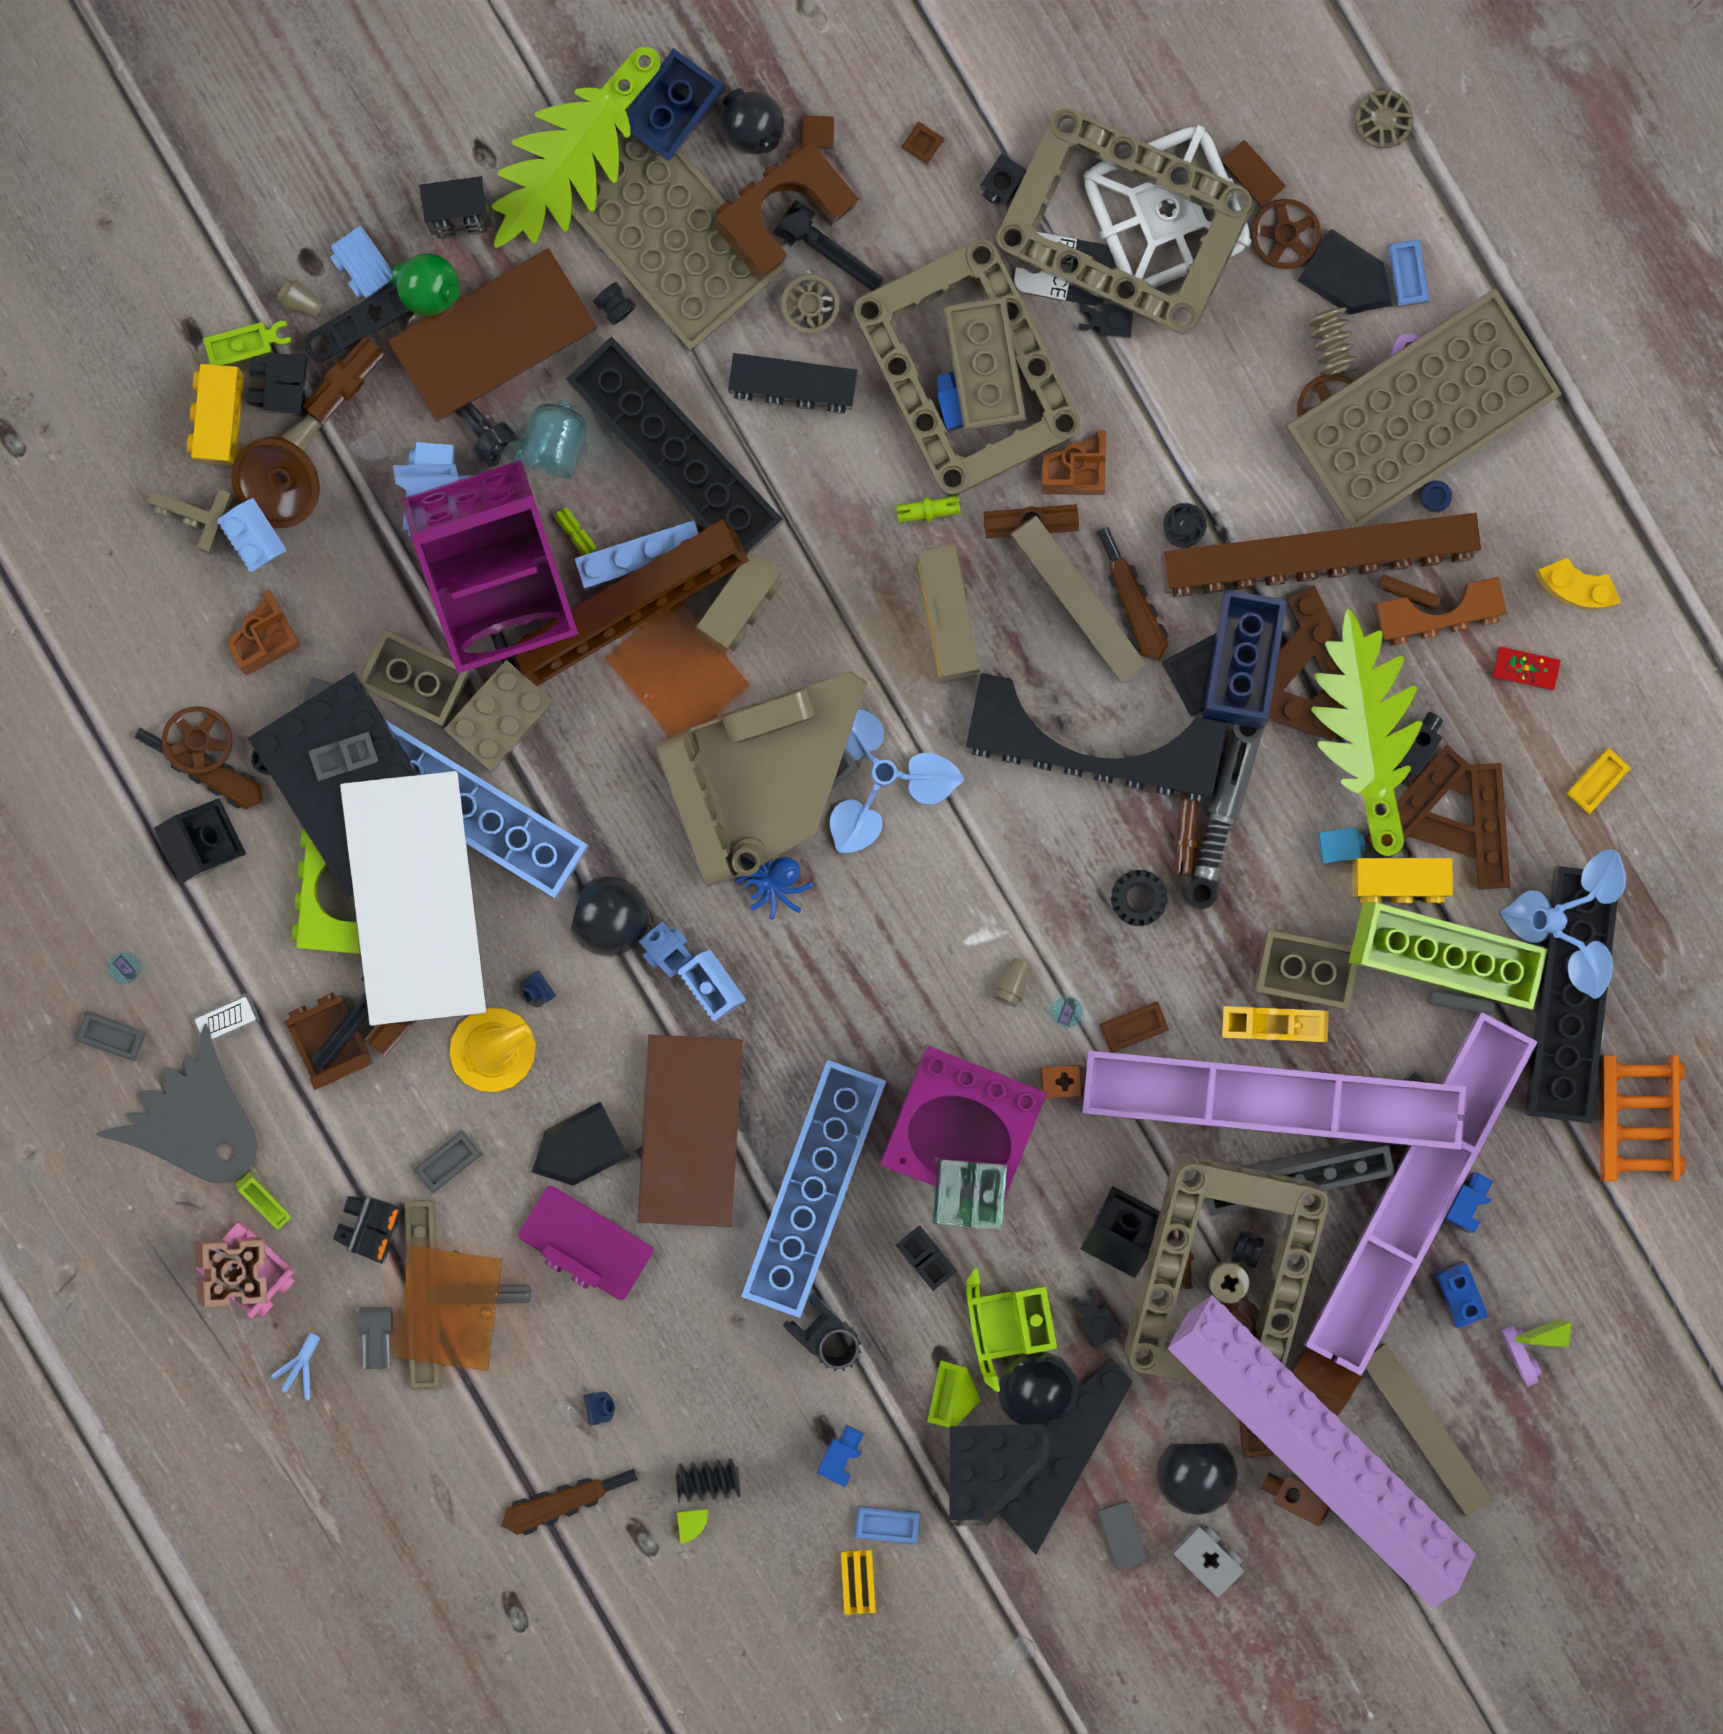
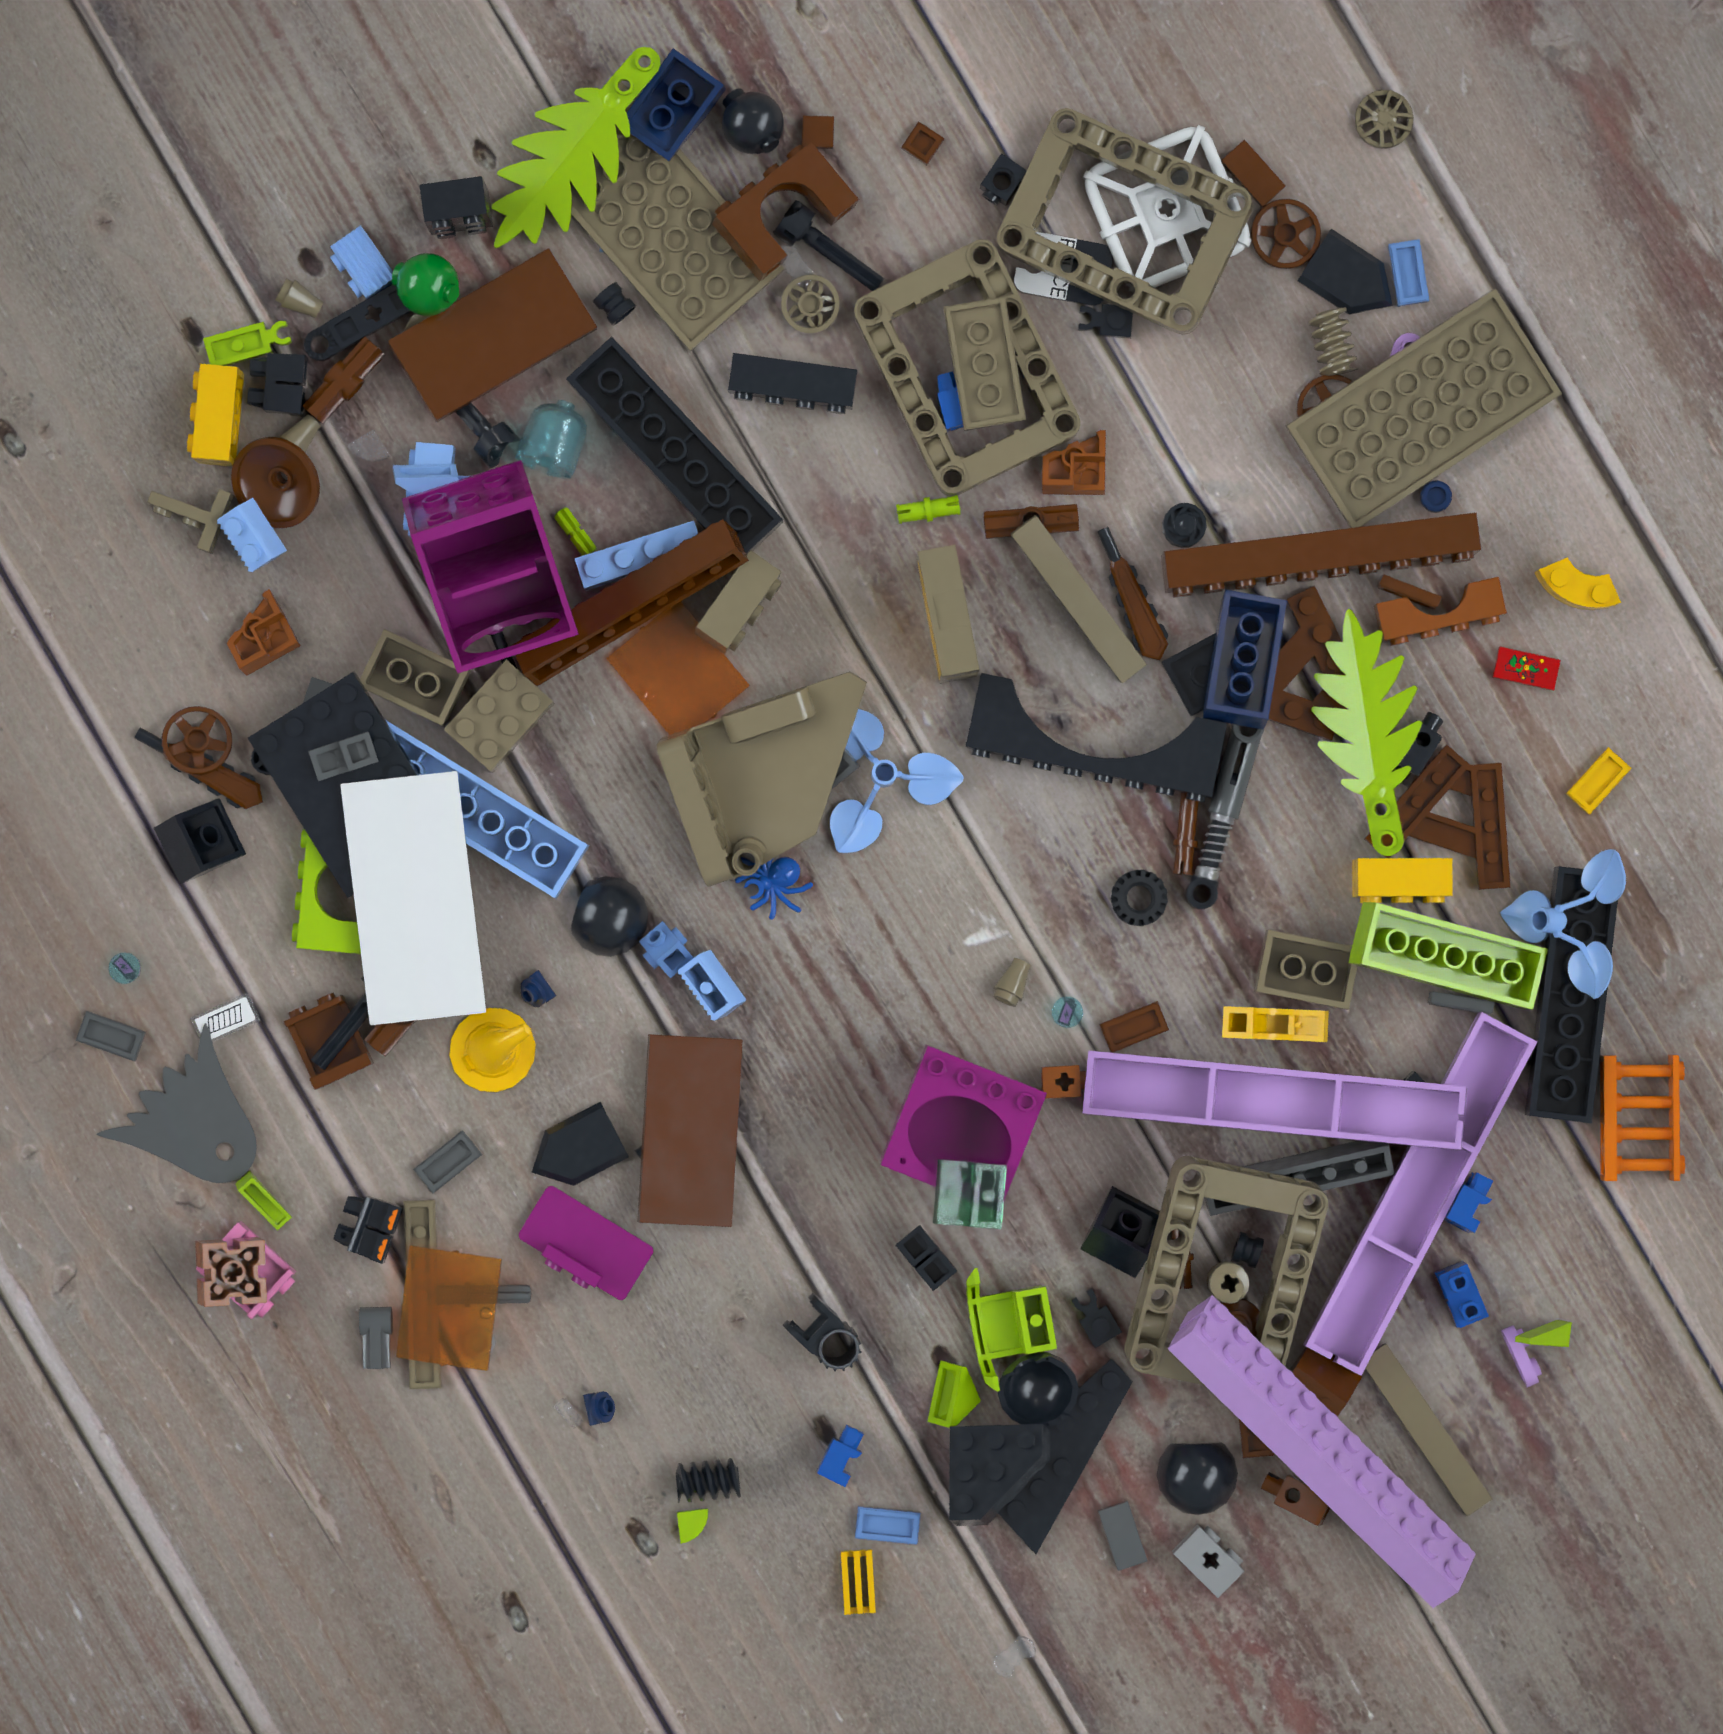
light blue plant [271,1332,320,1401] -> none
reddish brown sword [501,1468,638,1535] -> none
light blue brick [741,1059,886,1318] -> none
dark azure brick [1317,827,1366,864] -> none

